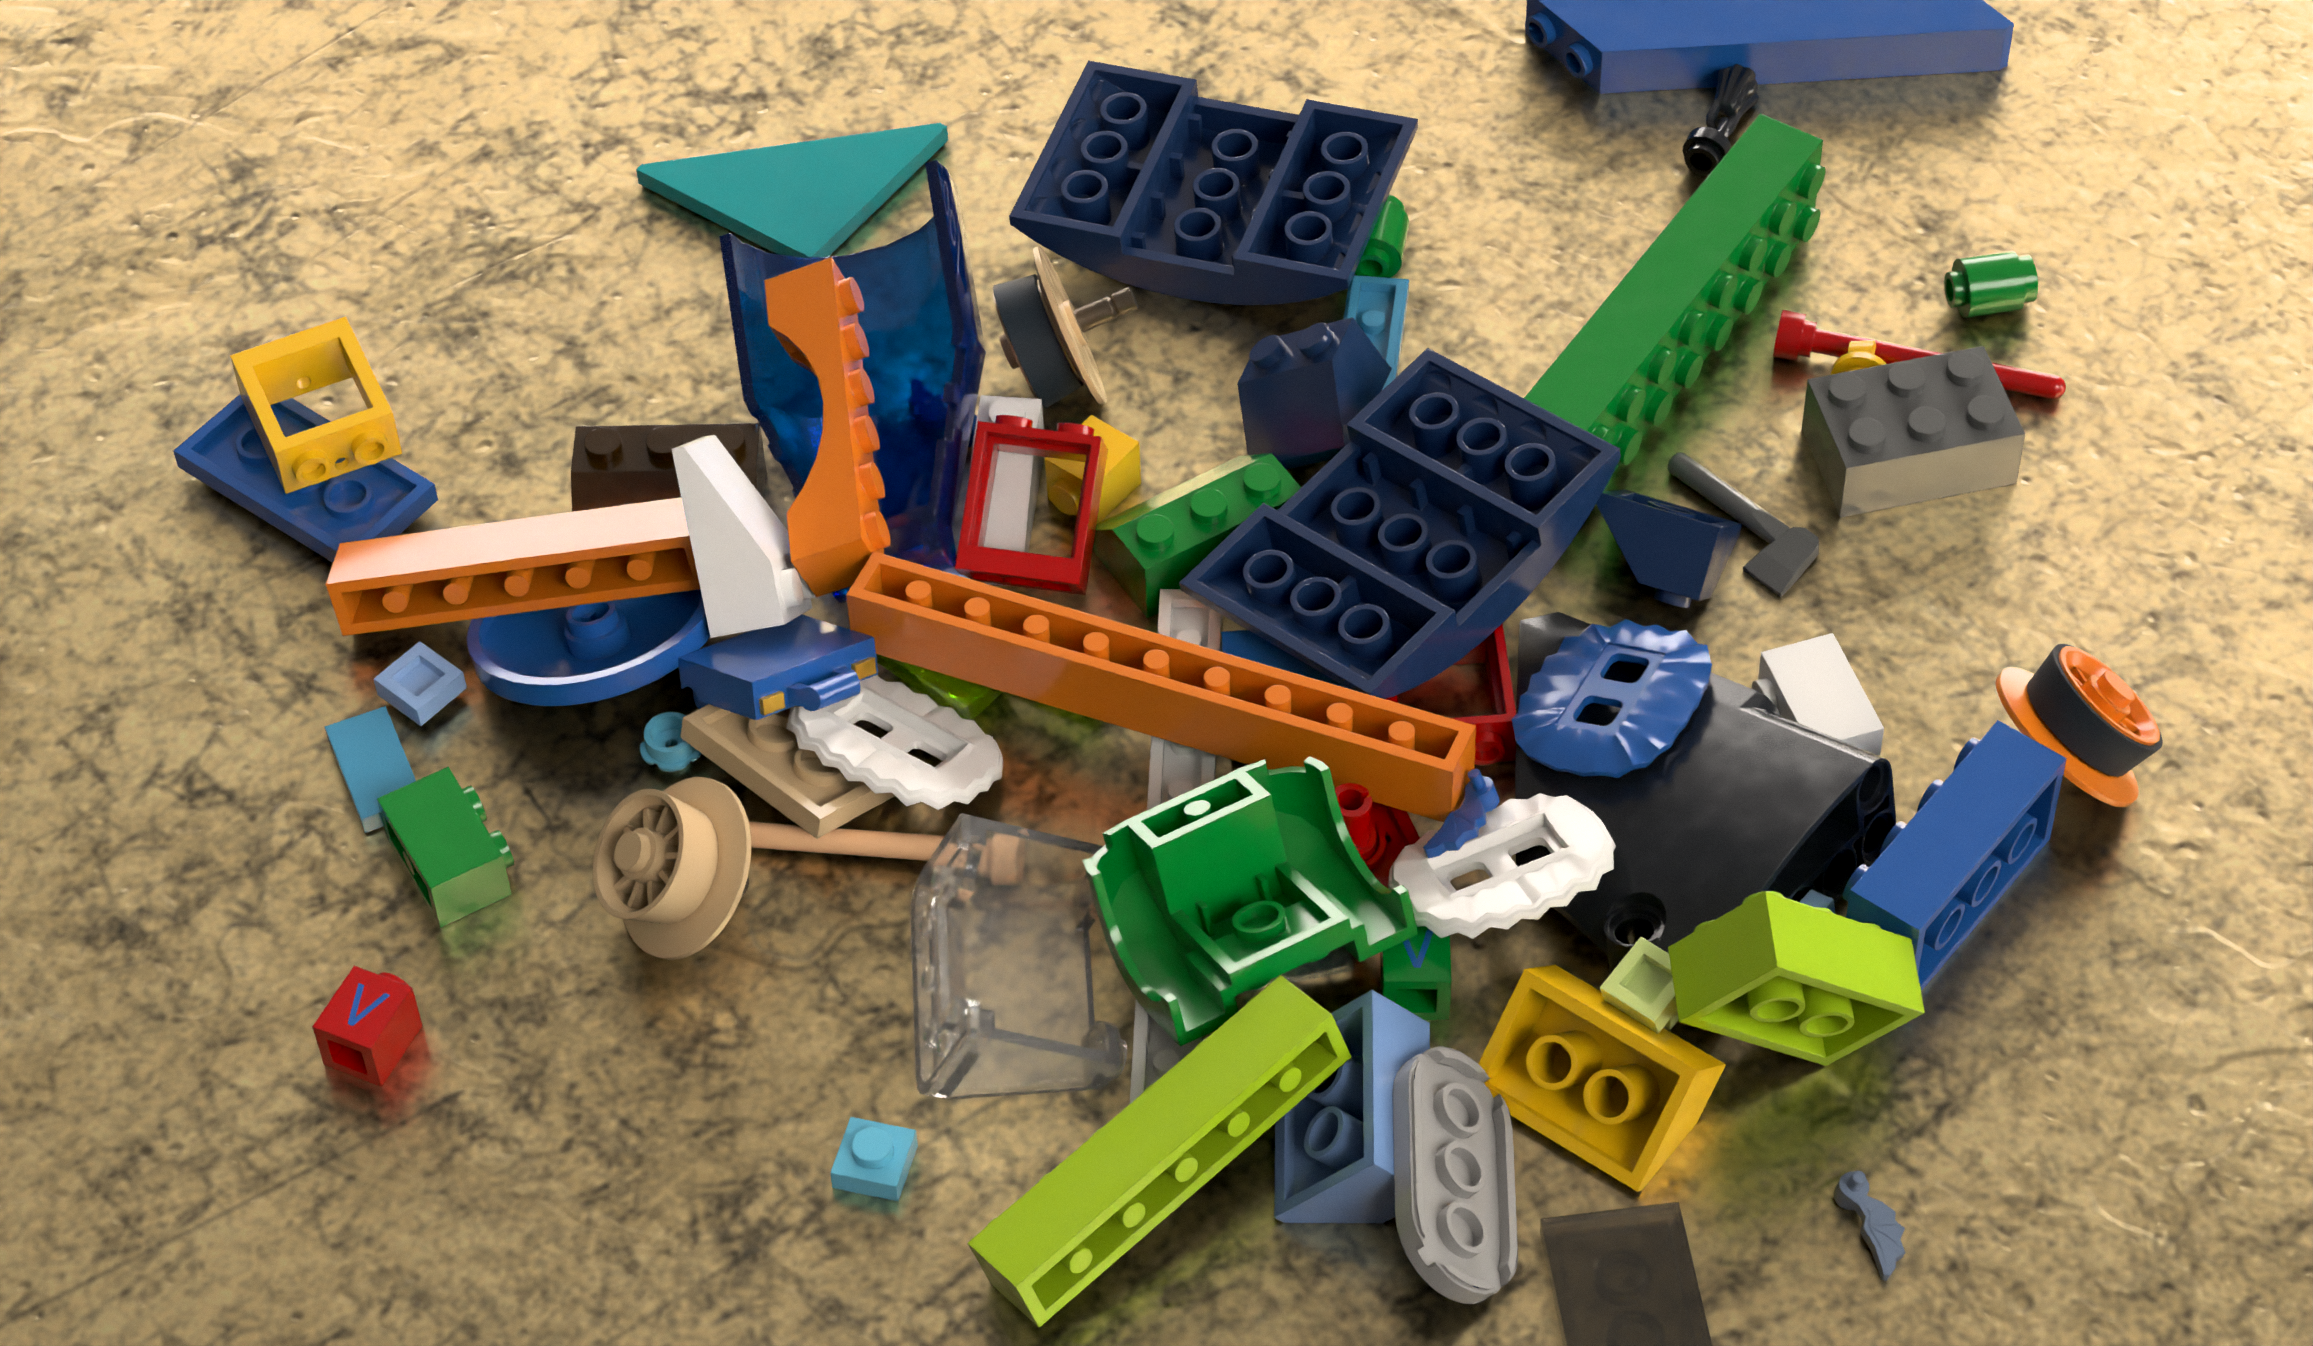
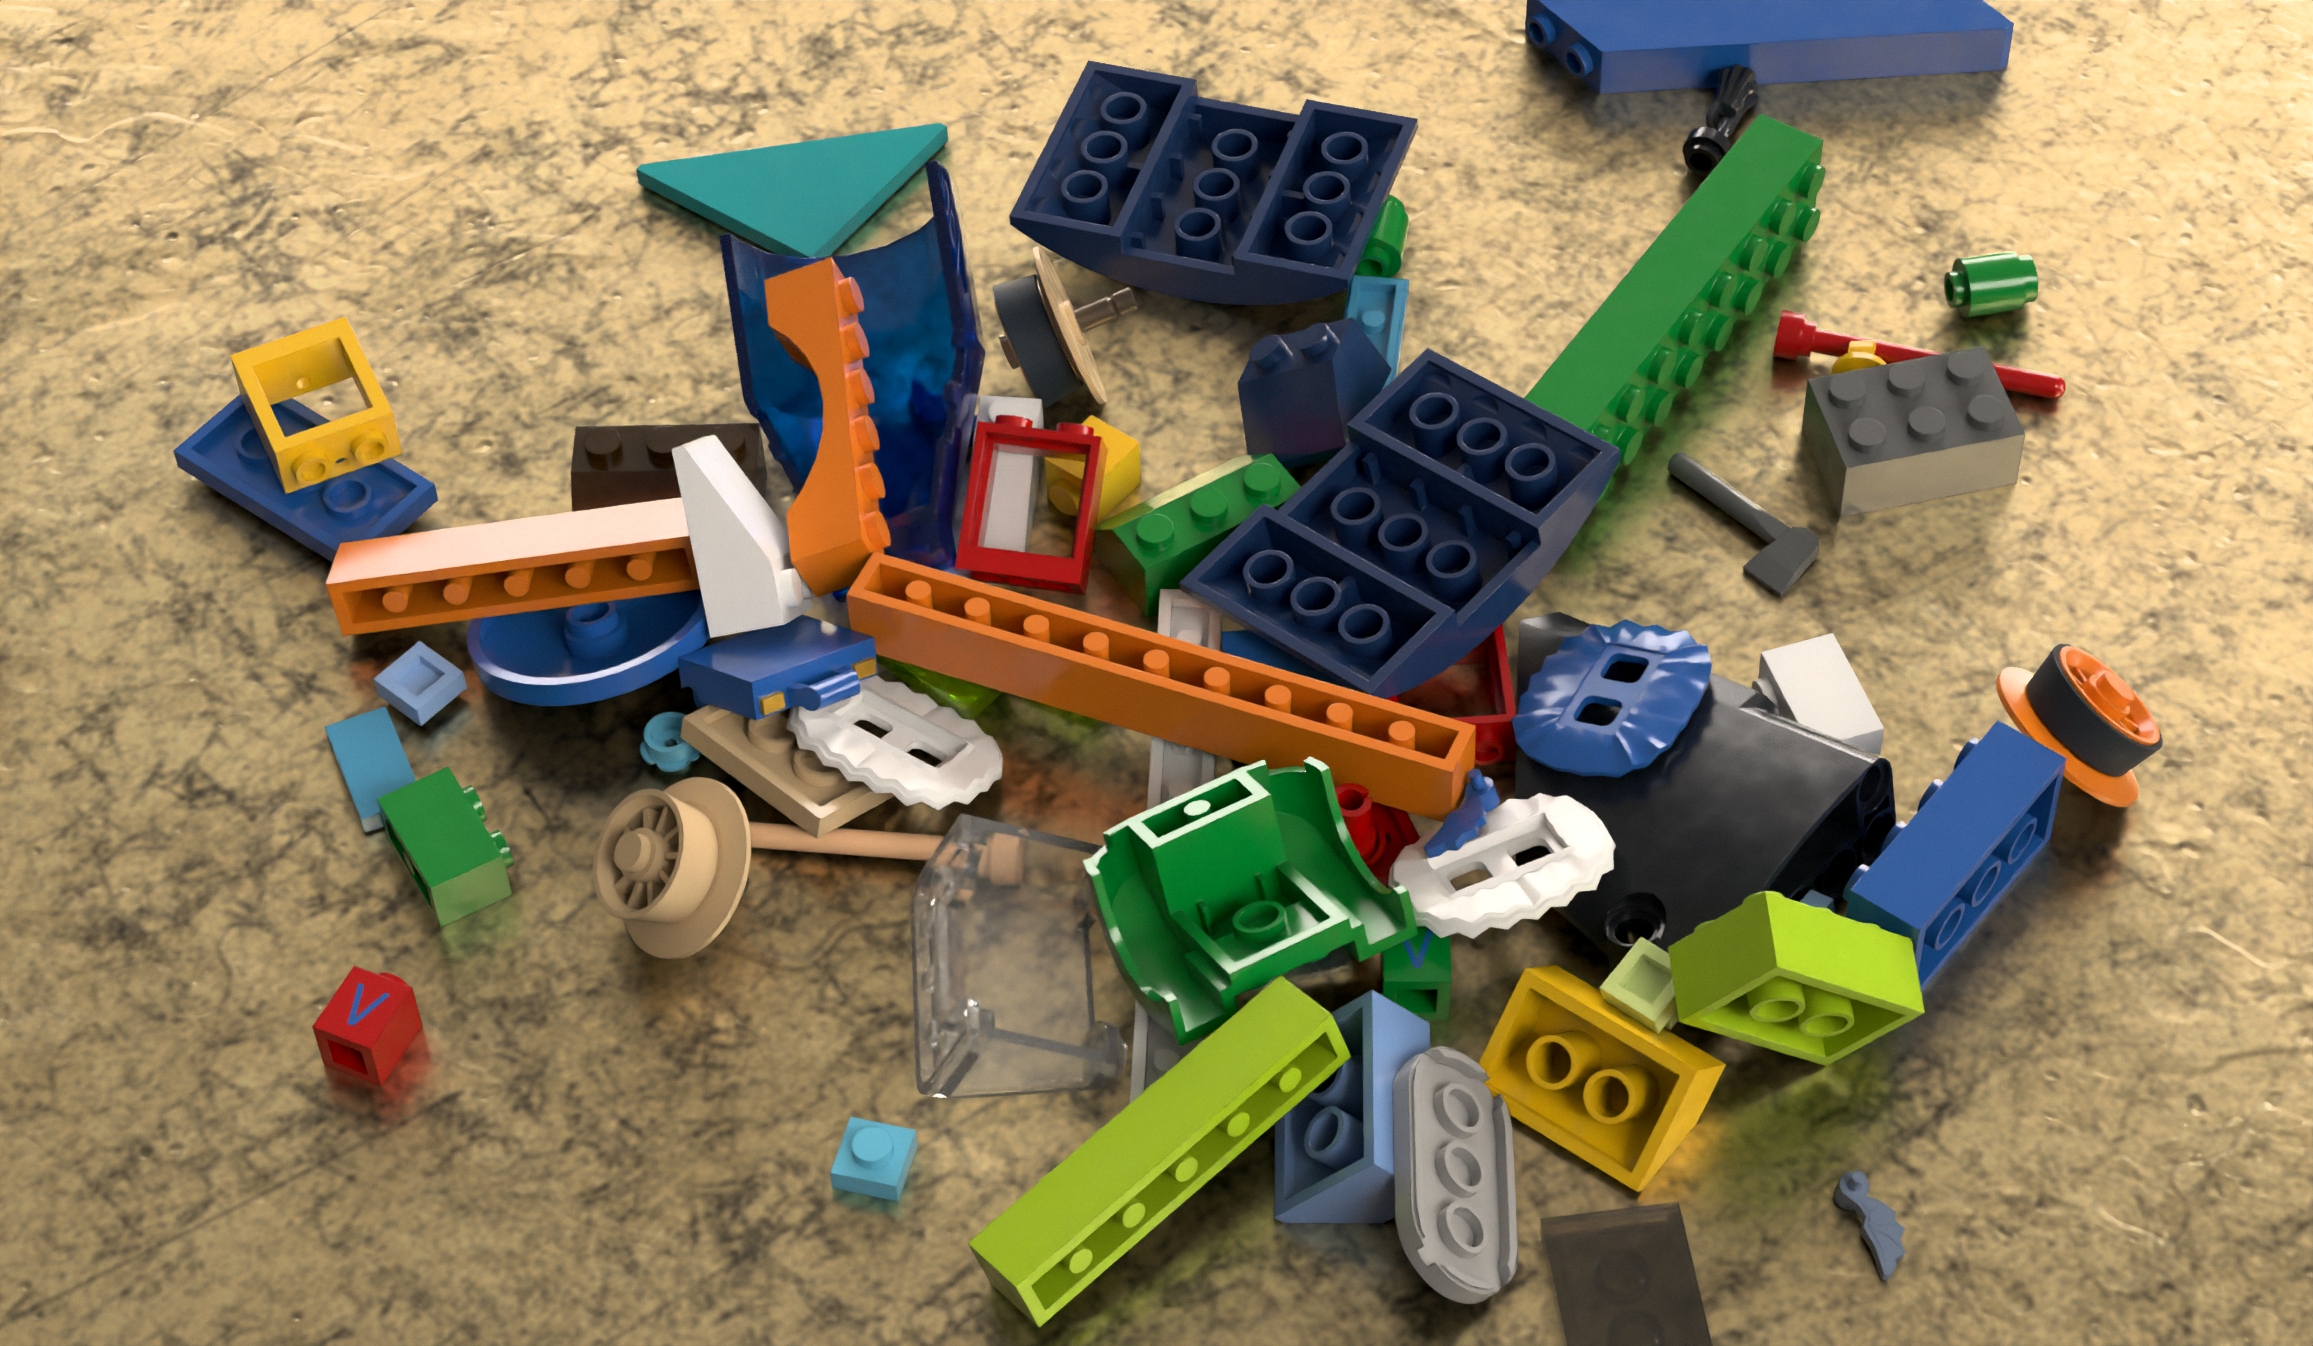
dark blue slope [1596,489,1742,608] -> none

